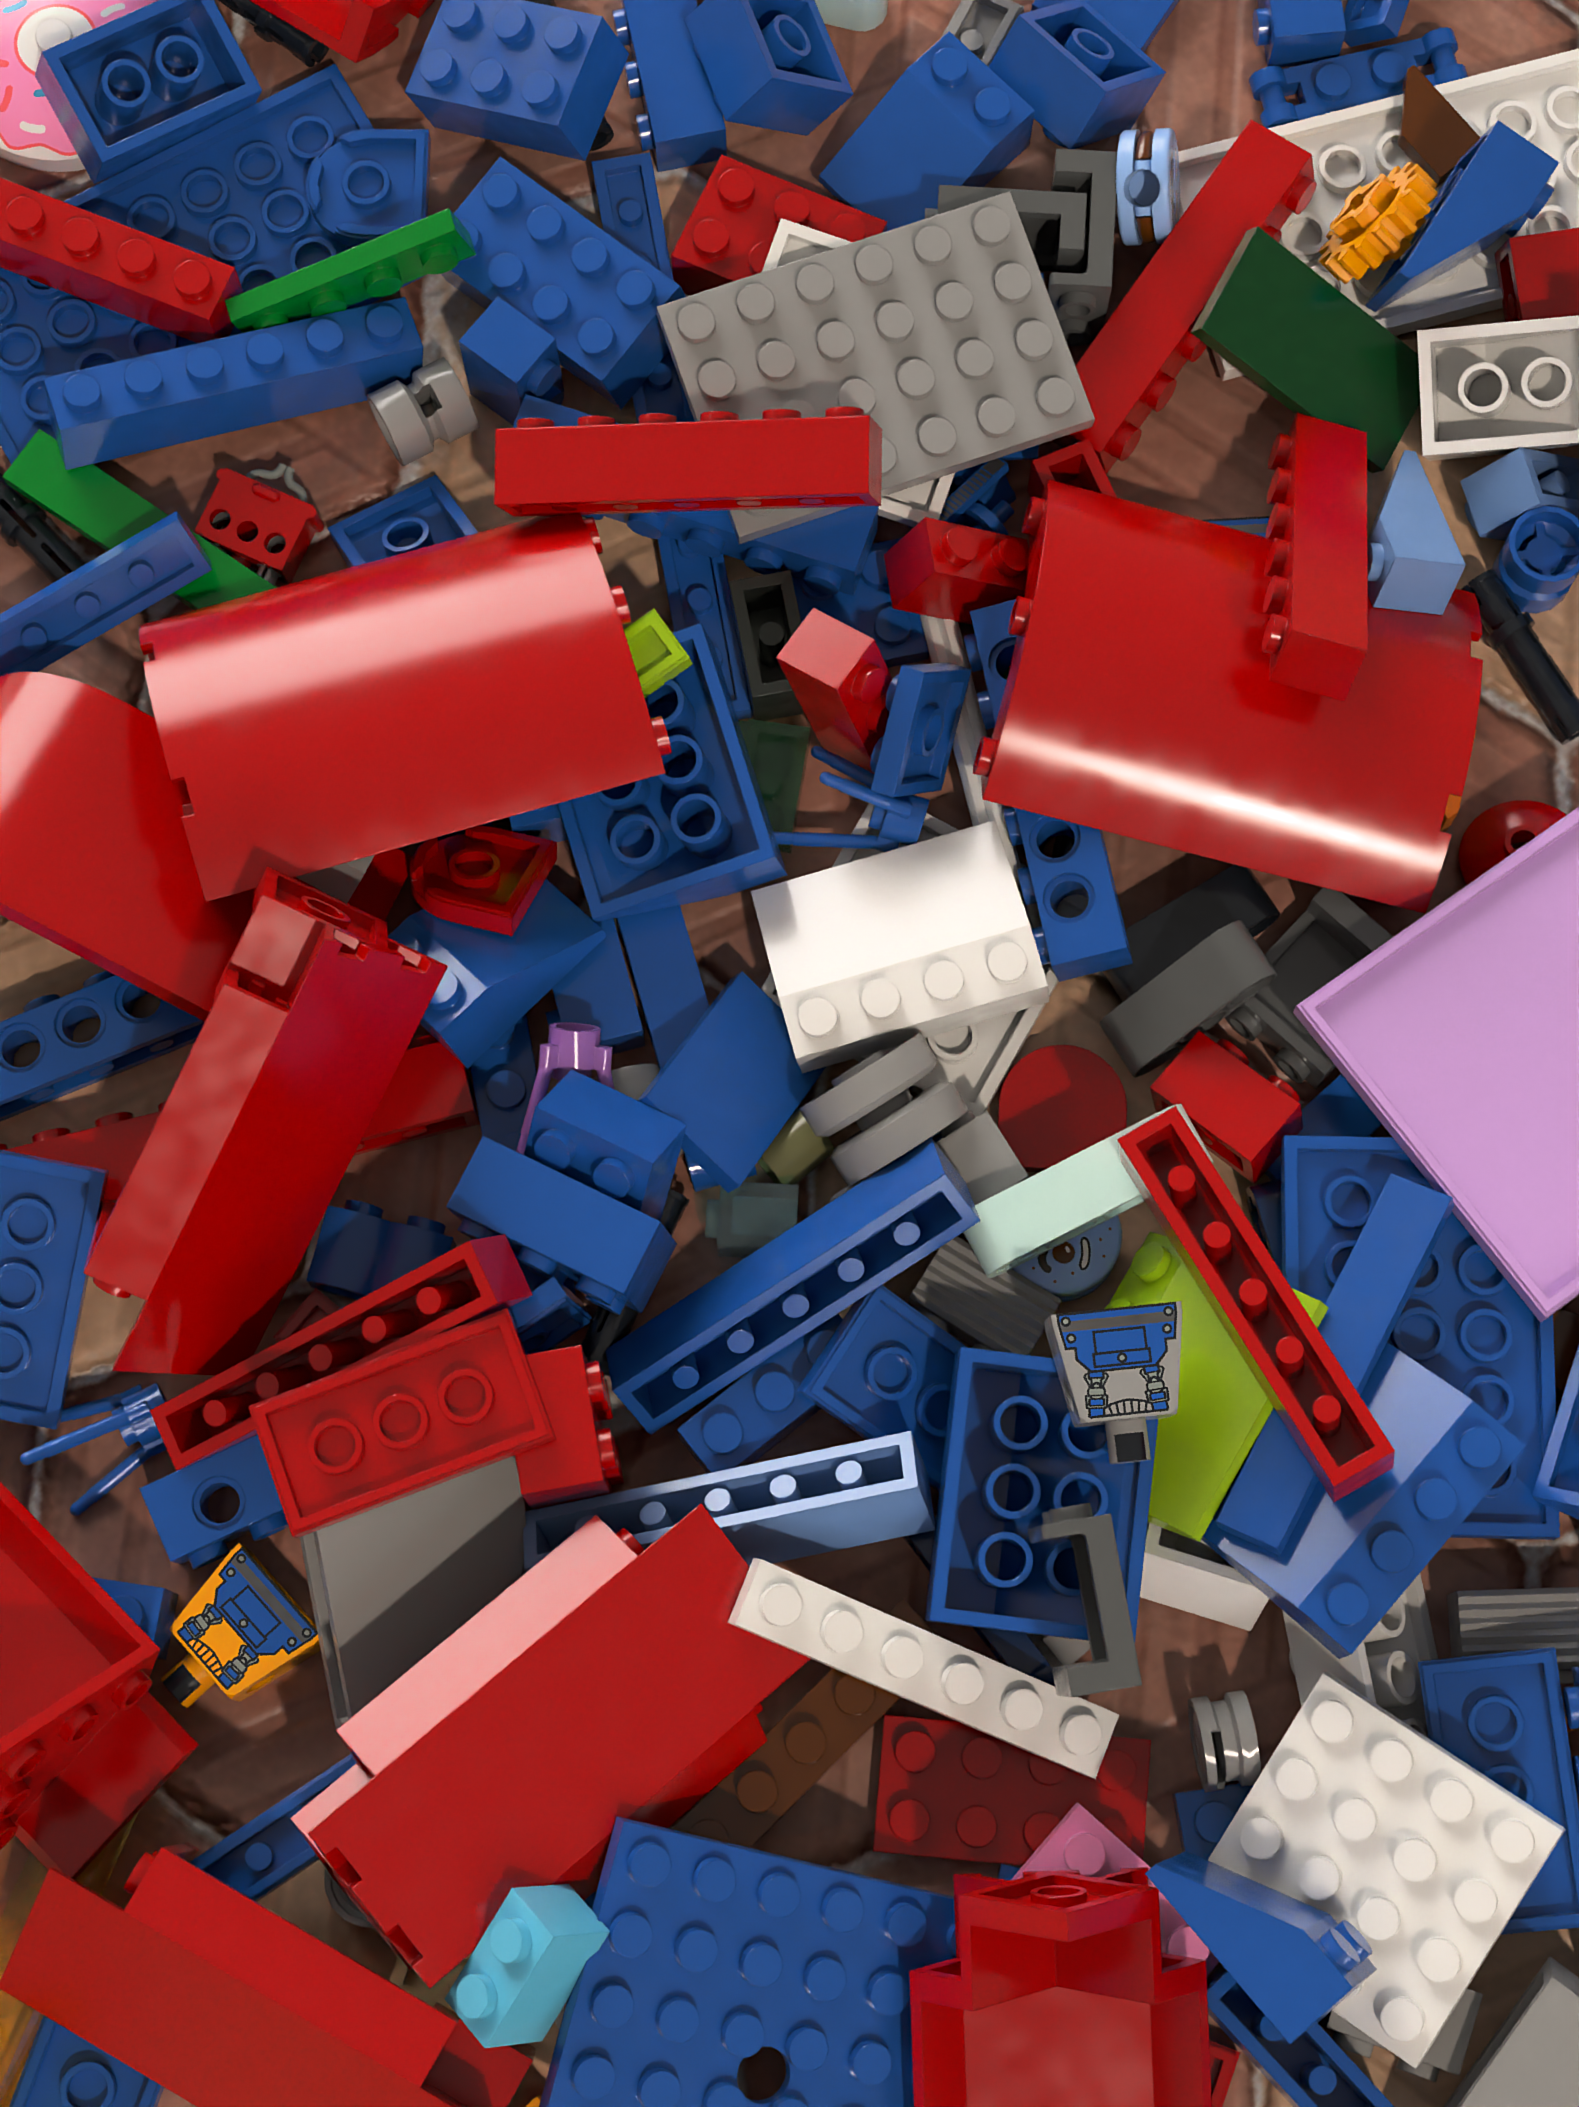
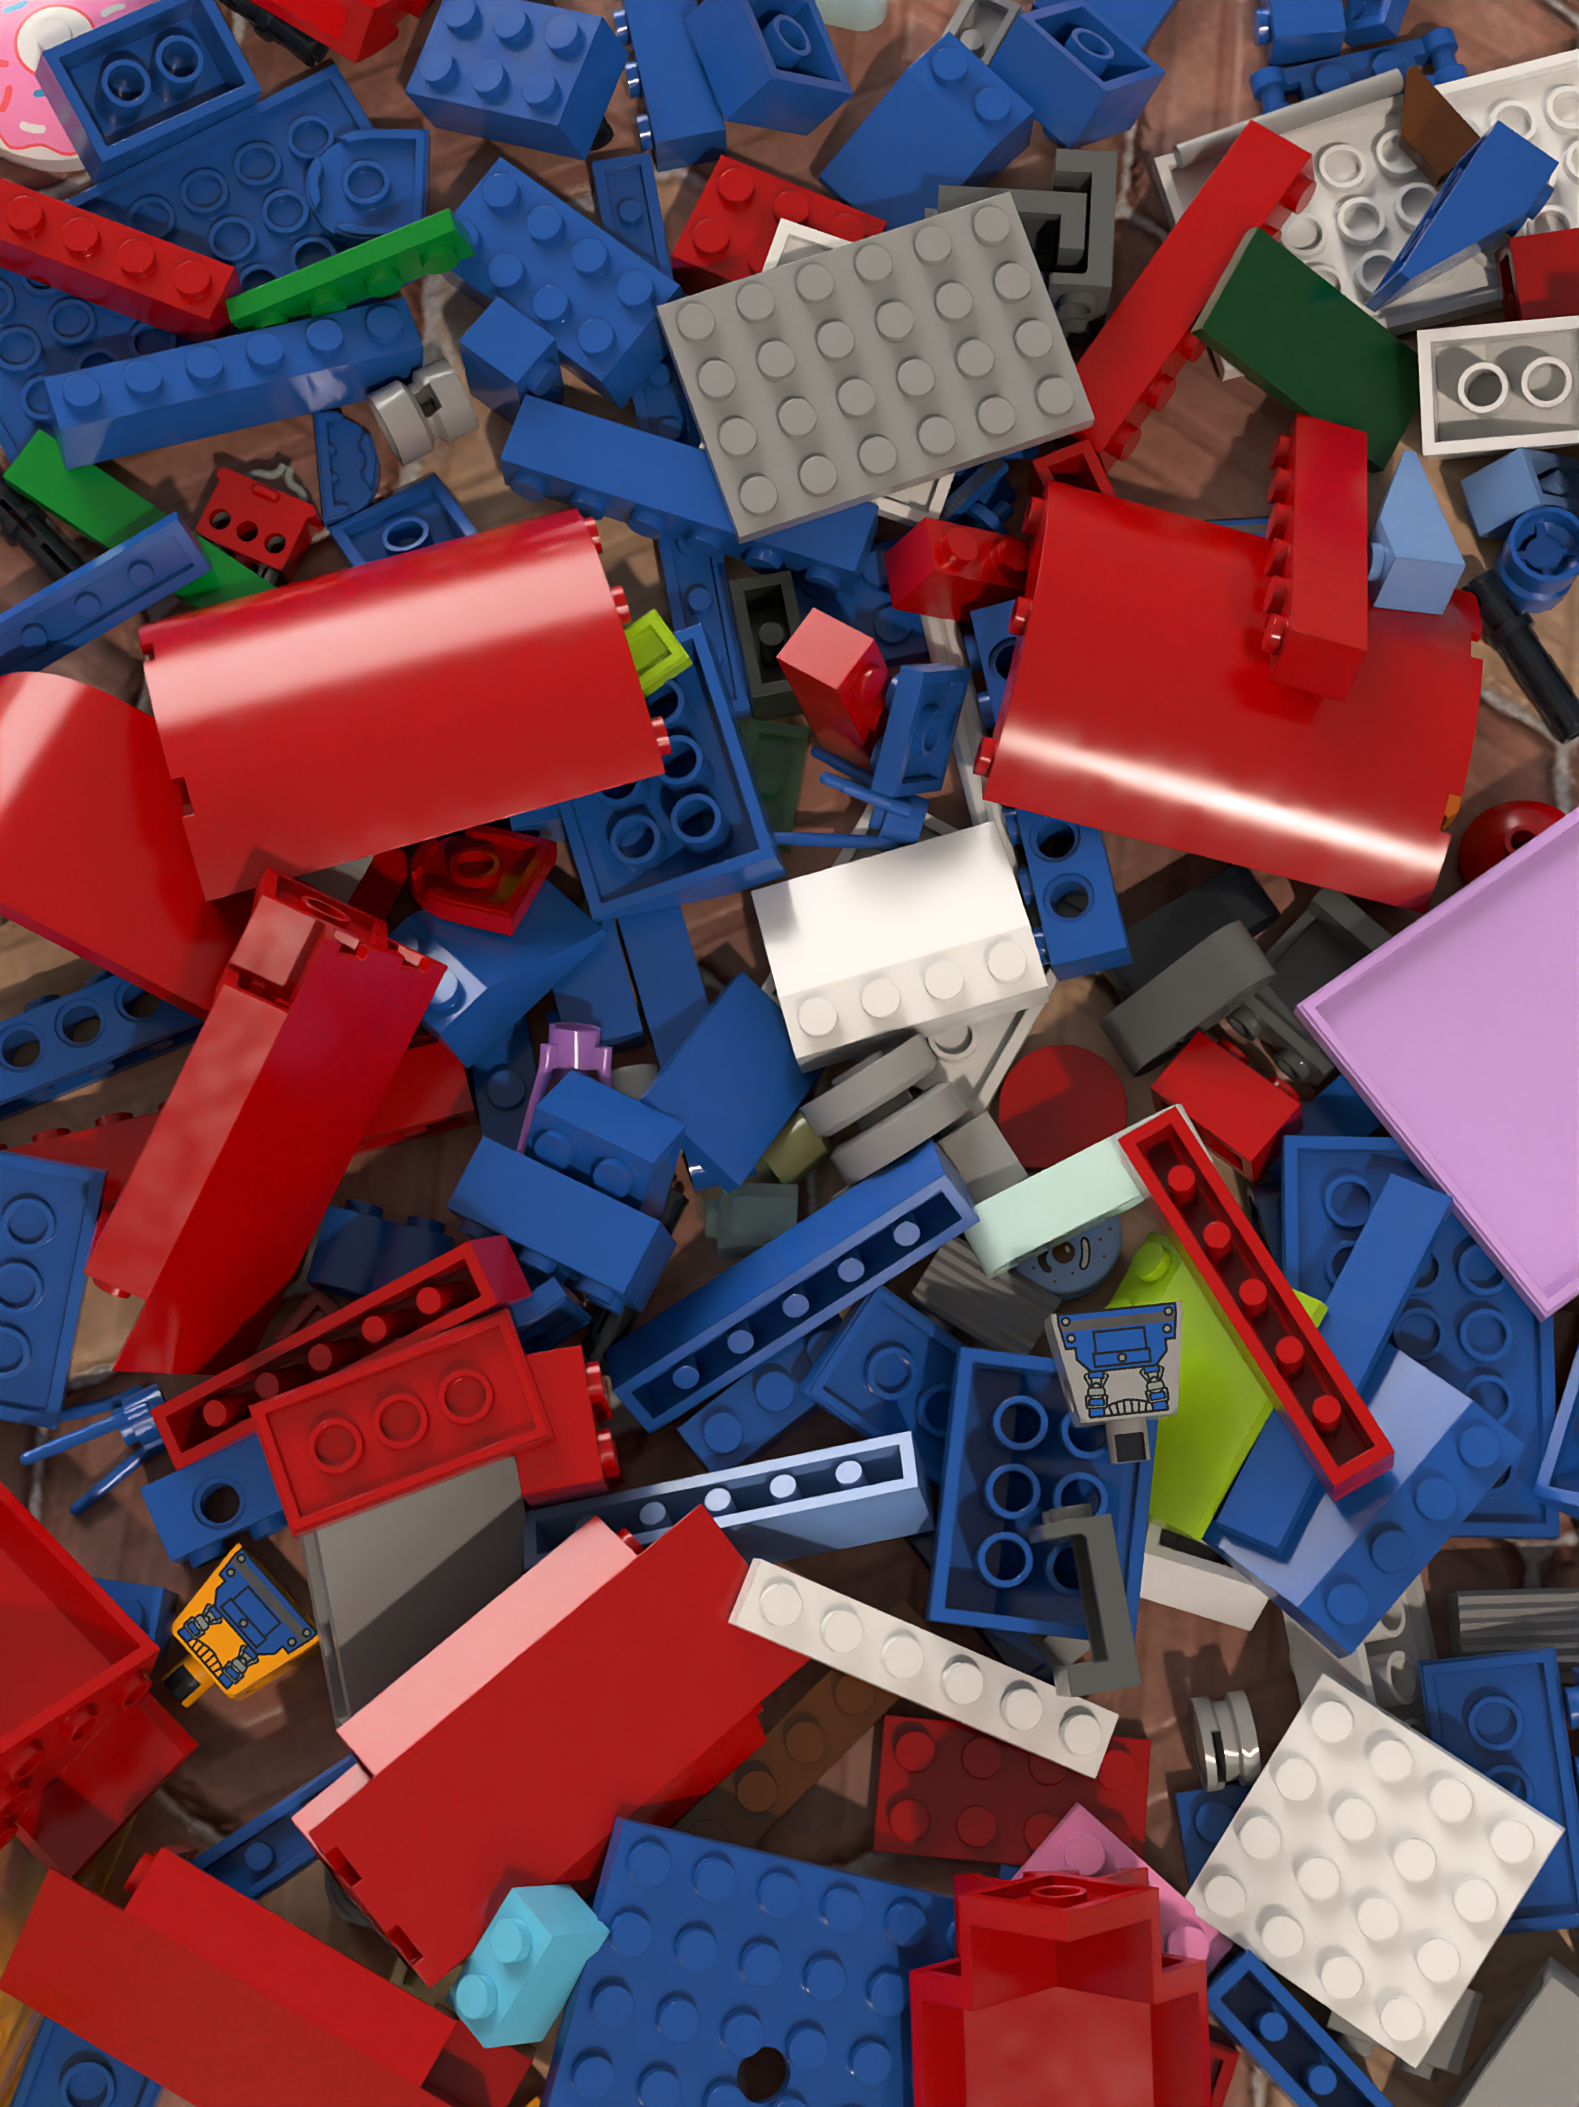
red brick [494,406,882,517] -> none
light blue head [1116,128,1180,246] -> none
blue slope [1145,1851,1377,2044] -> none
light orange gear [1318,161,1438,284] -> none
none -> blue tile [314,411,382,531]
none -> light grey bar [1173,68,1404,169]

